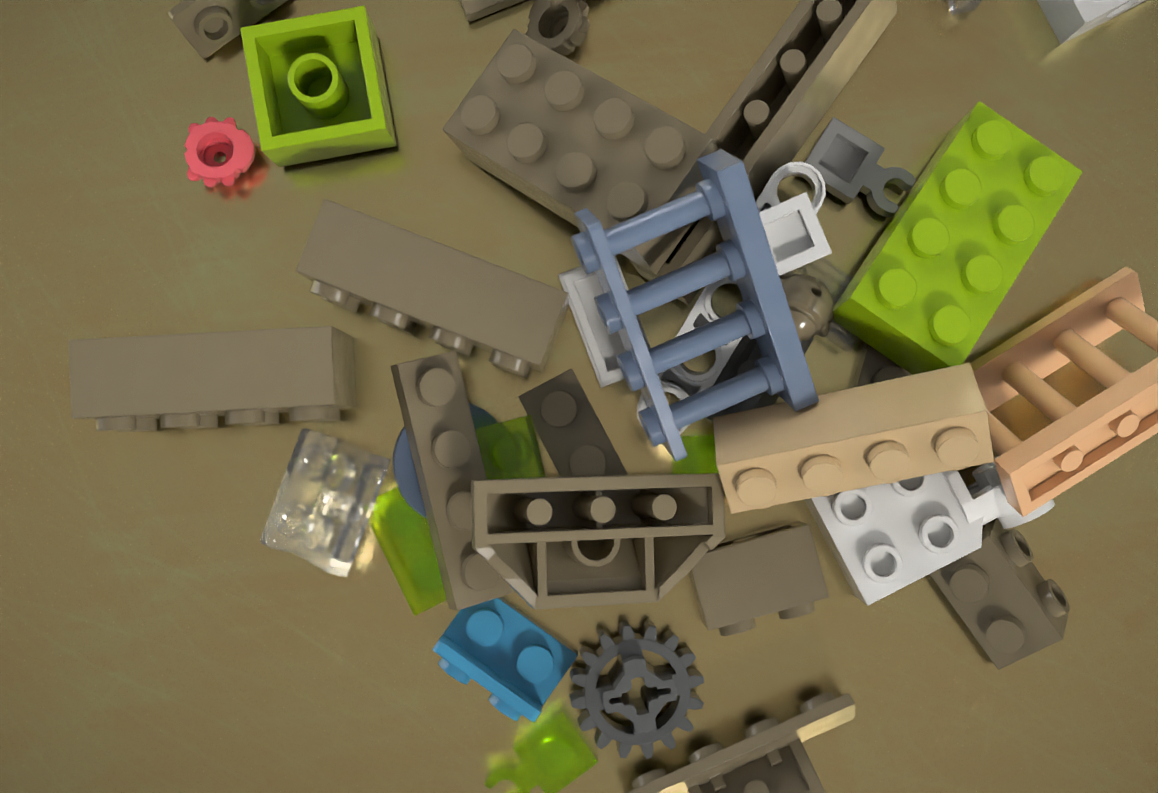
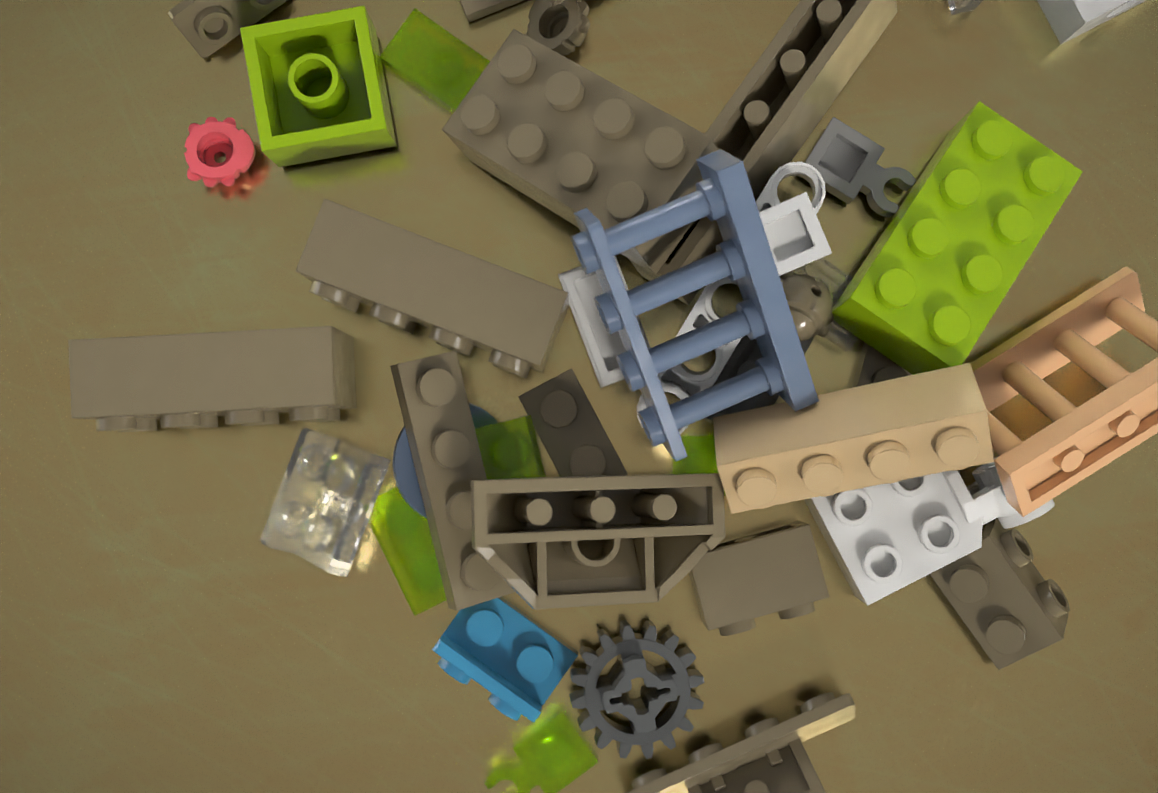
none -> clear neon green plate [380,8,490,113]

